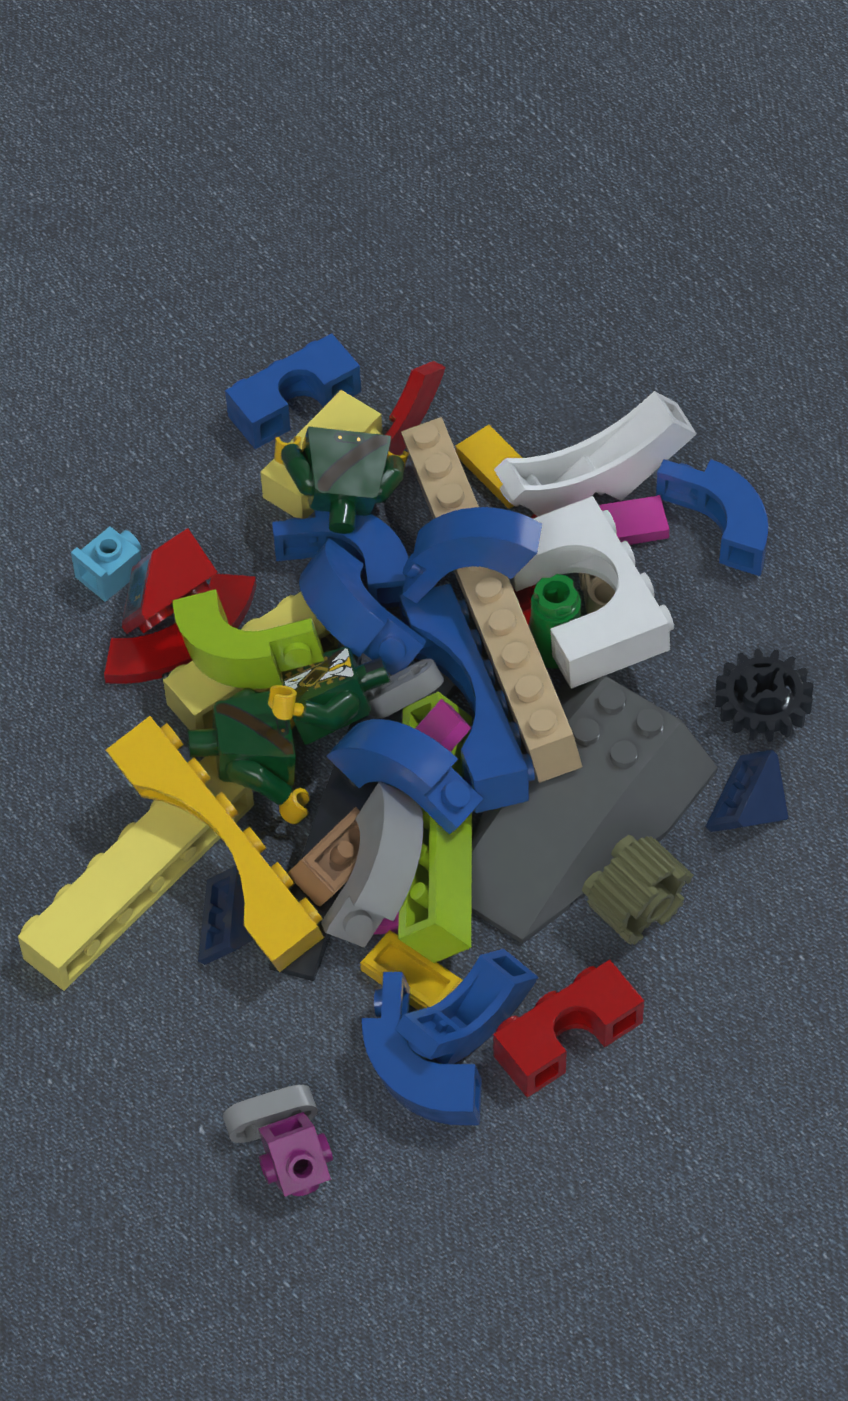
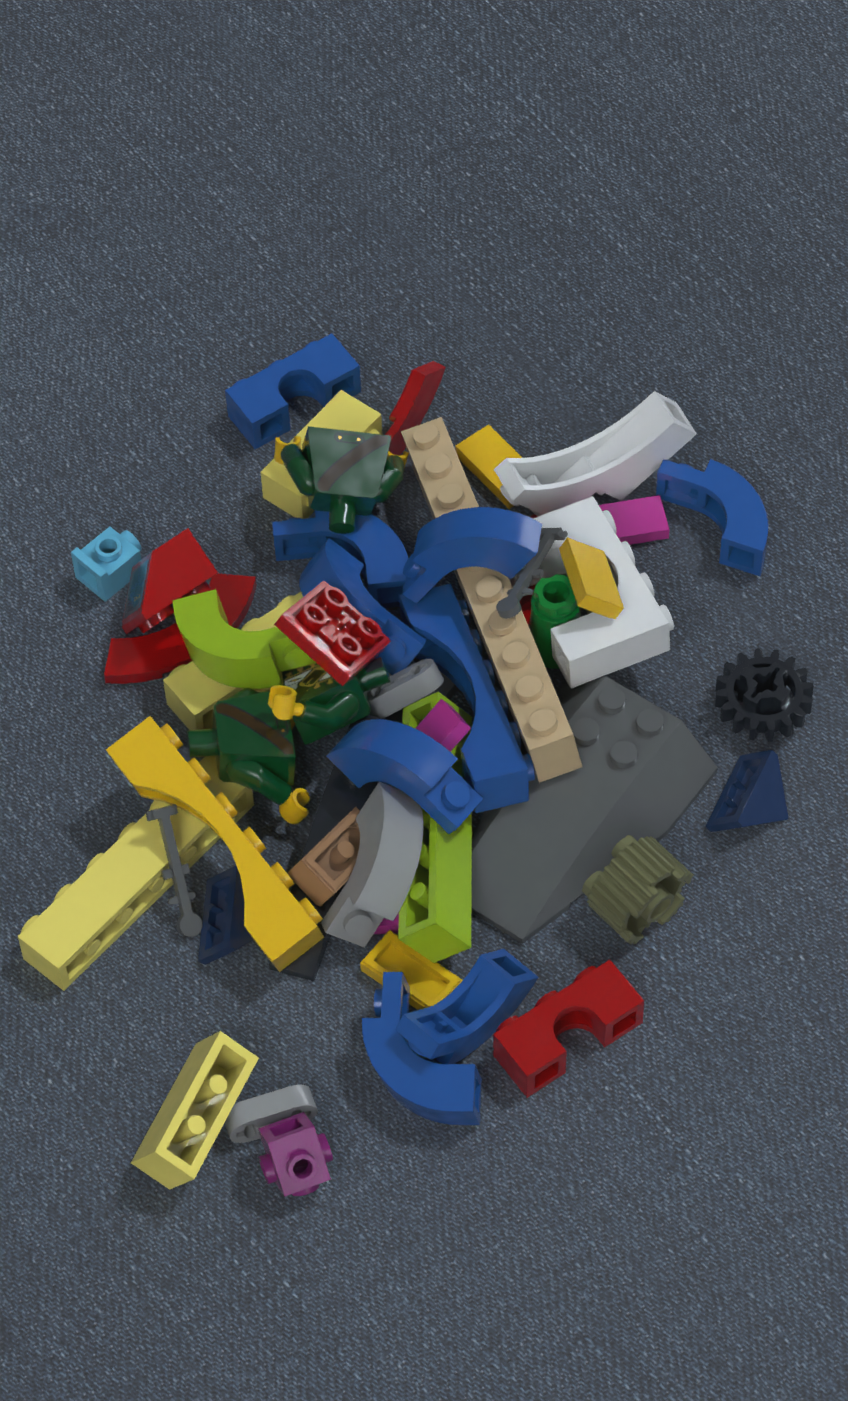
none -> light yellow brick [131,1031,259,1190]
none -> dark grey piece [145,804,202,937]
none -> red tile [274,581,391,686]
none -> dark grey piece [496,528,568,619]
none -> yellow tile [559,537,624,619]

